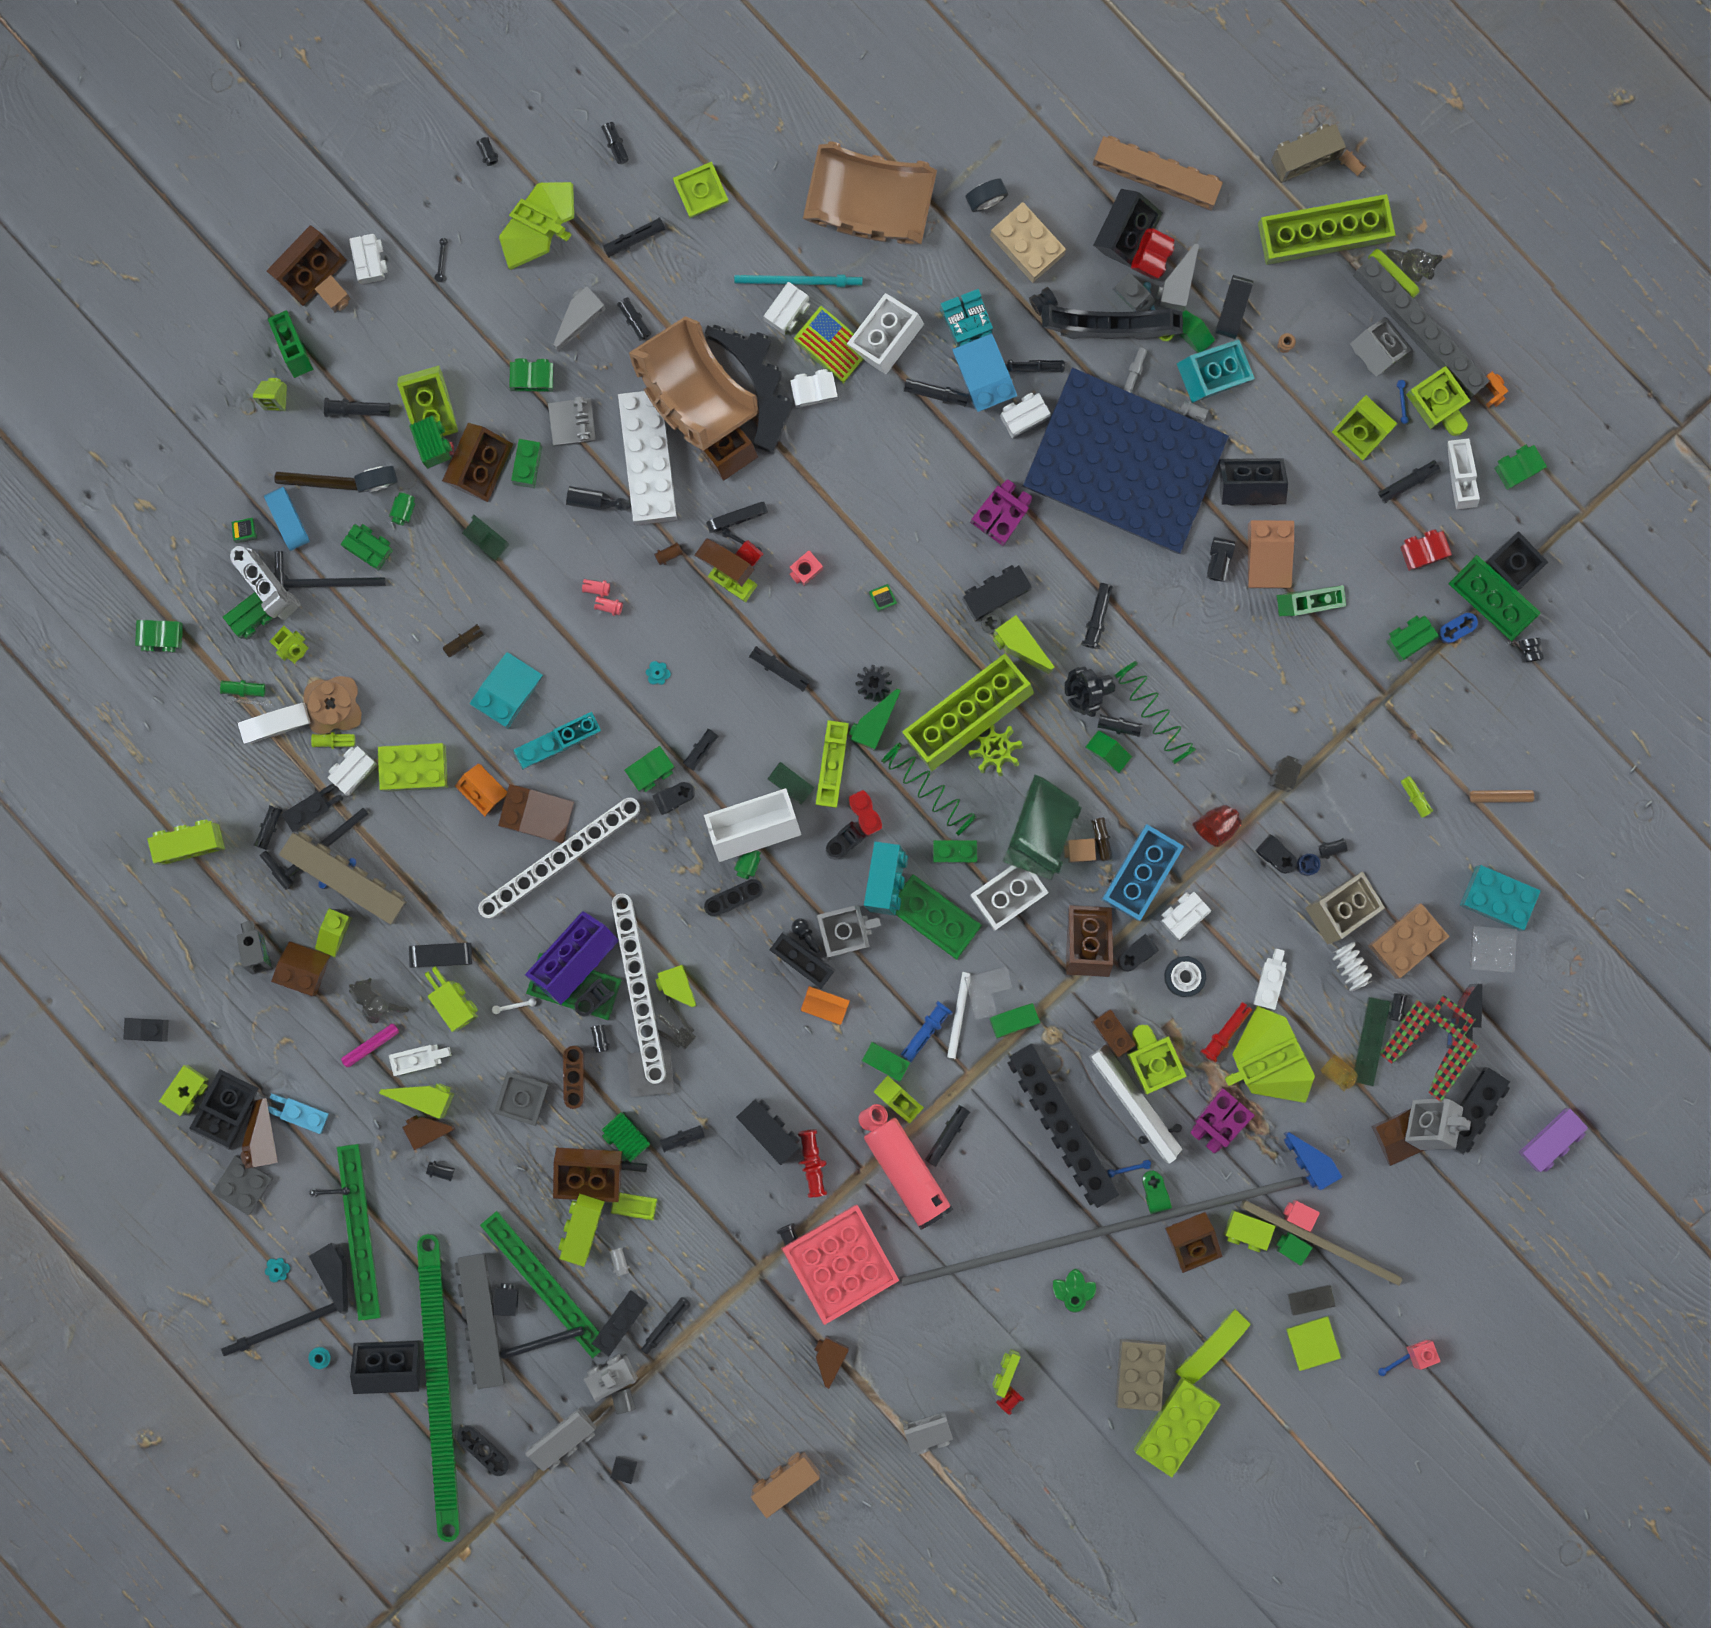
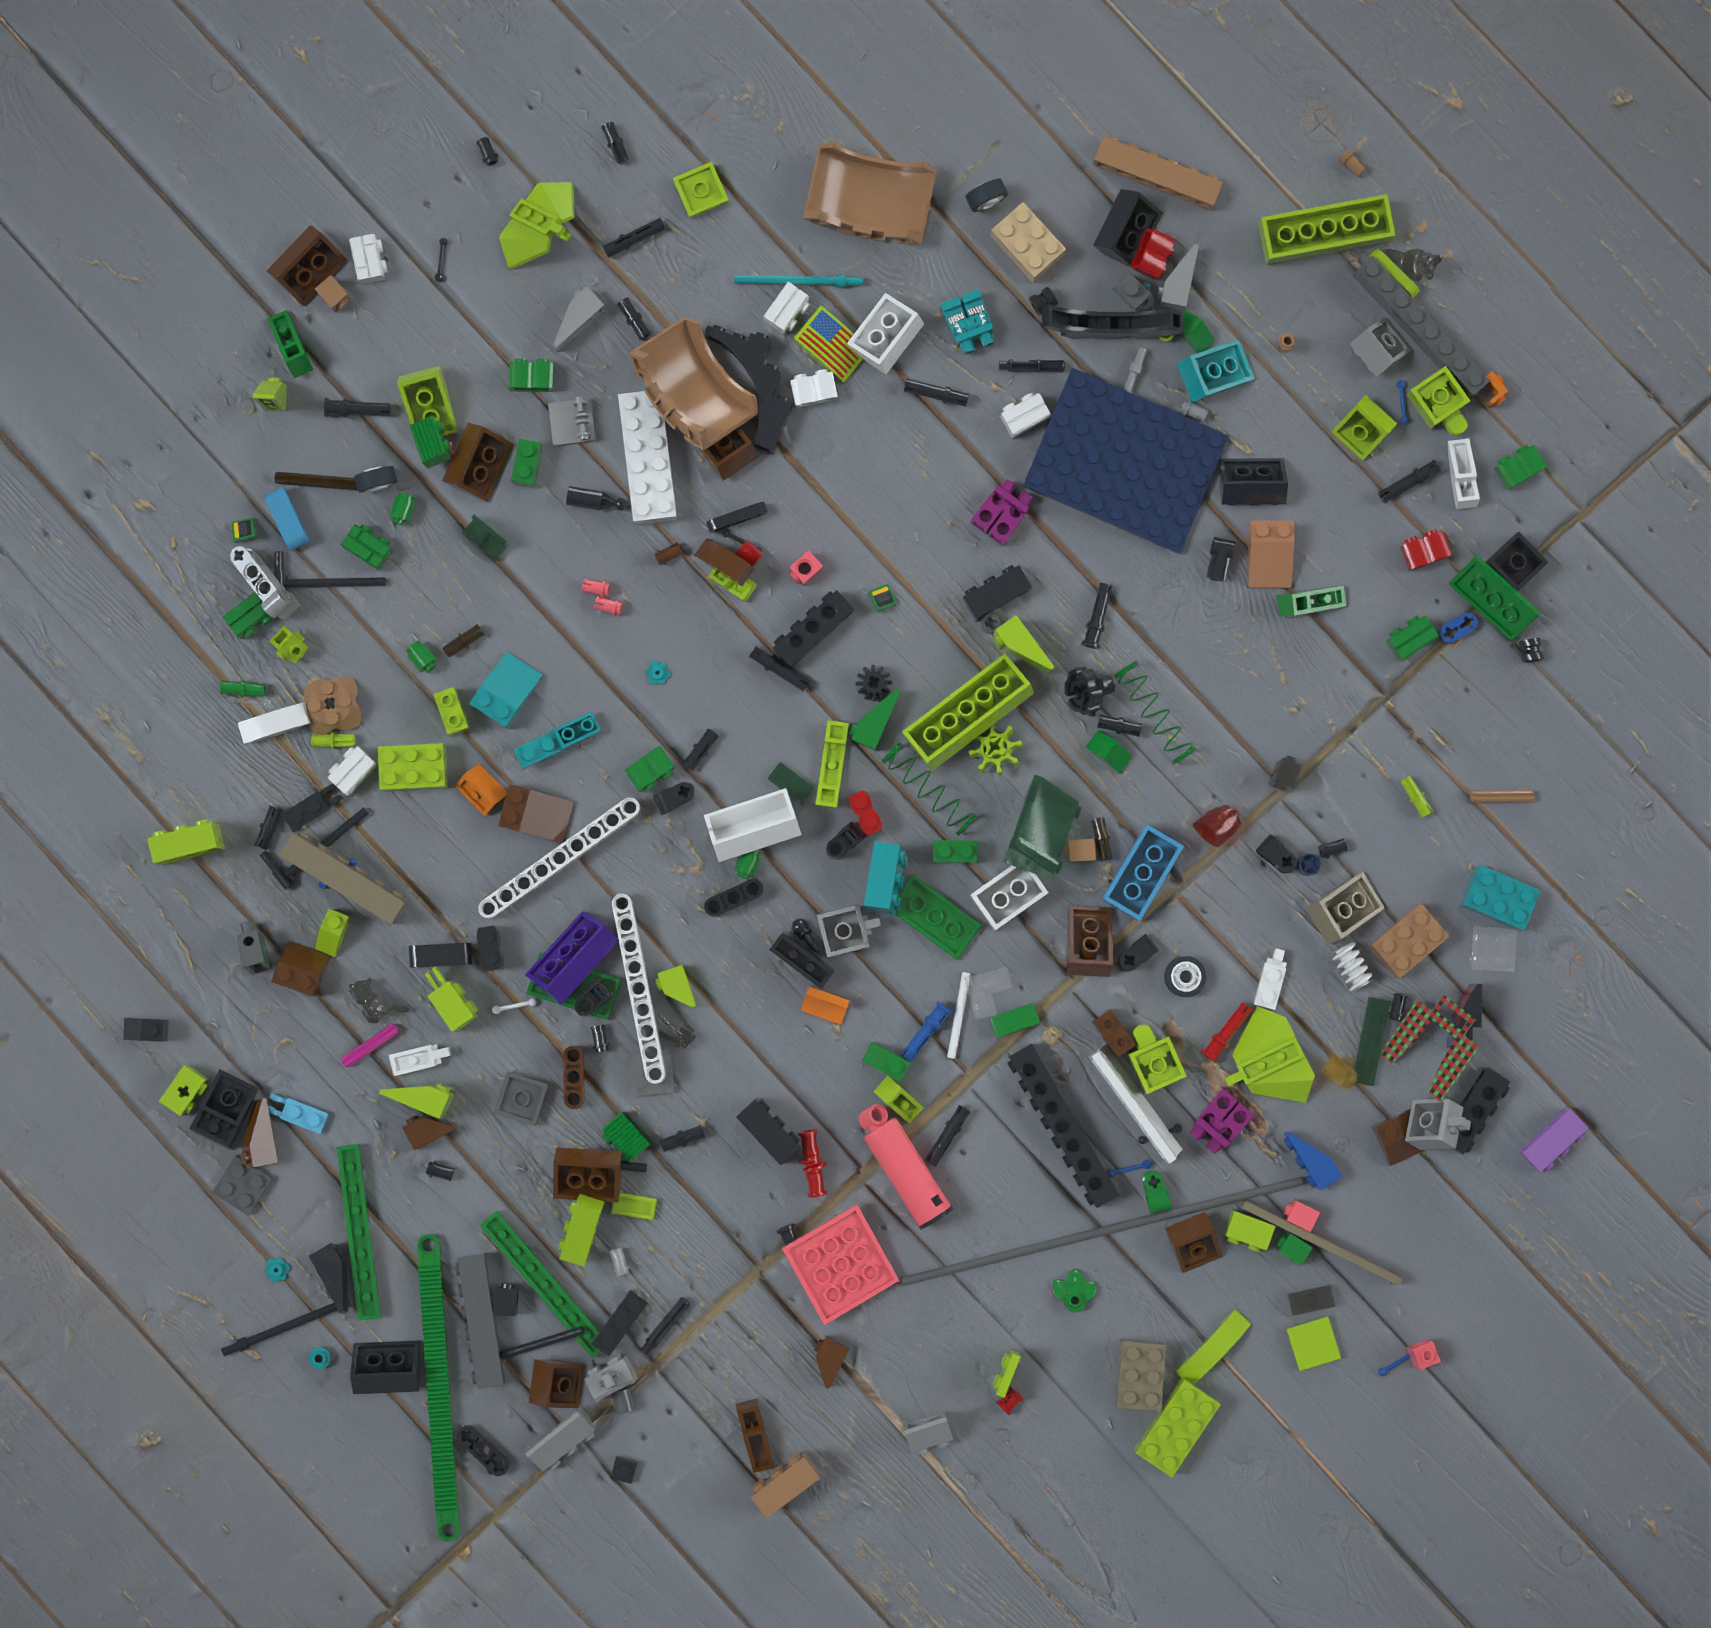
green brick [135,620,183,653] -> none
black hinge [309,1187,350,1197] -> none
dark azure slope [952,333,1017,412] -> none
white brick [1160,892,1211,940] -> none
black beam [1215,275,1254,339] -> none
dark tan brick [1271,124,1346,183] -> none
none -> green brick [406,640,437,673]
none -> lime brick [433,687,471,737]
none -> black brick [477,925,504,971]
none -> reddish brown slope [529,1359,585,1408]
none -> reddish brown slope [736,1398,775,1473]
none -> black brick [773,590,854,668]

